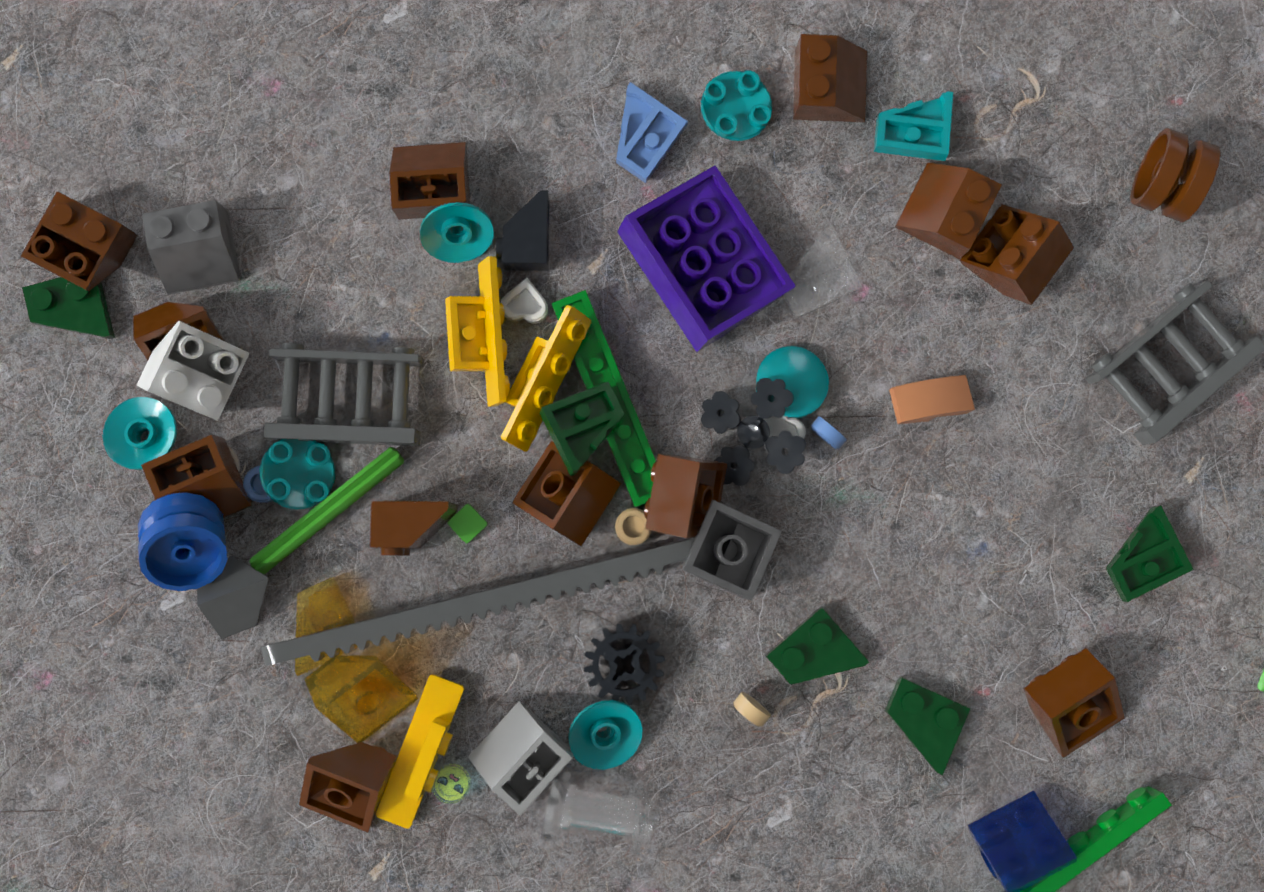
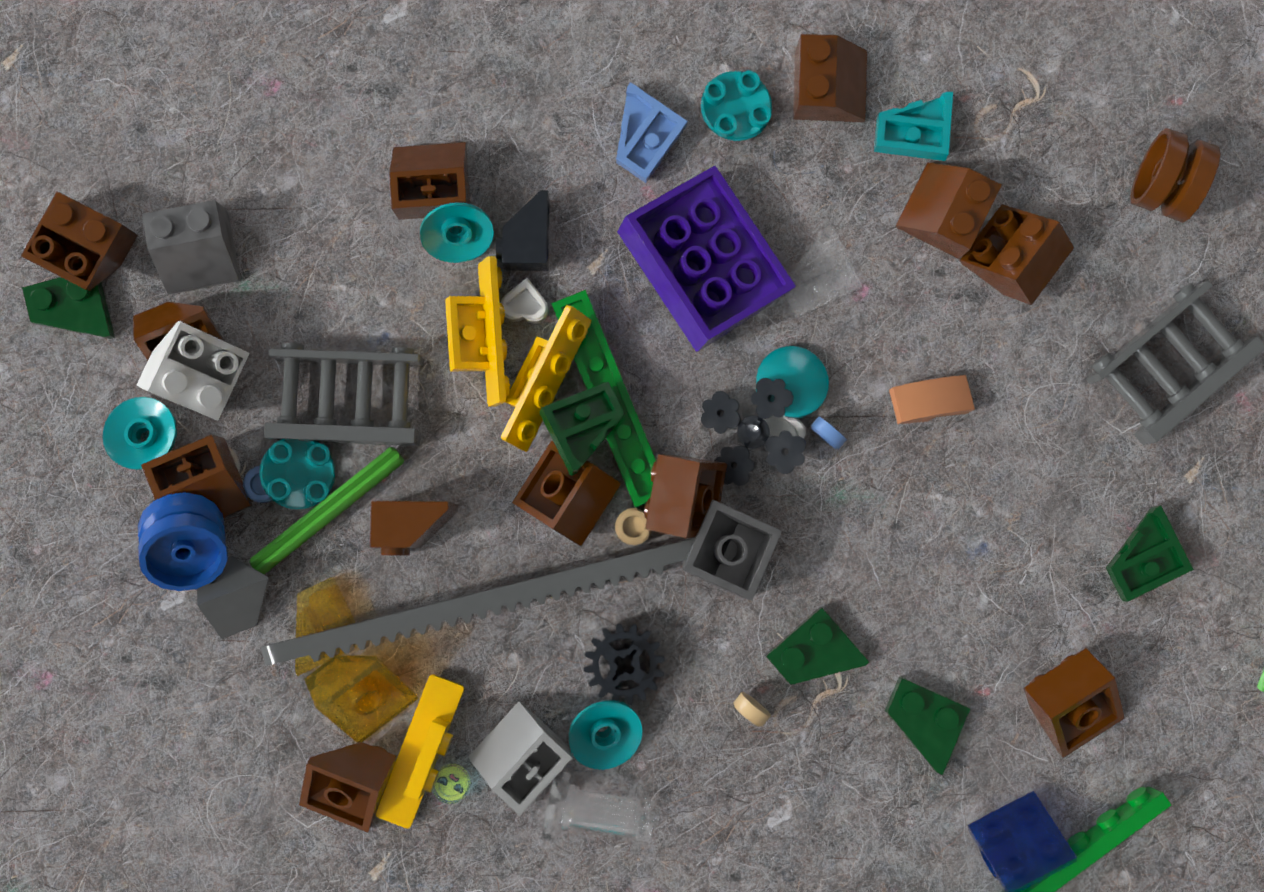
bright green piece [448,504,488,543] -> none

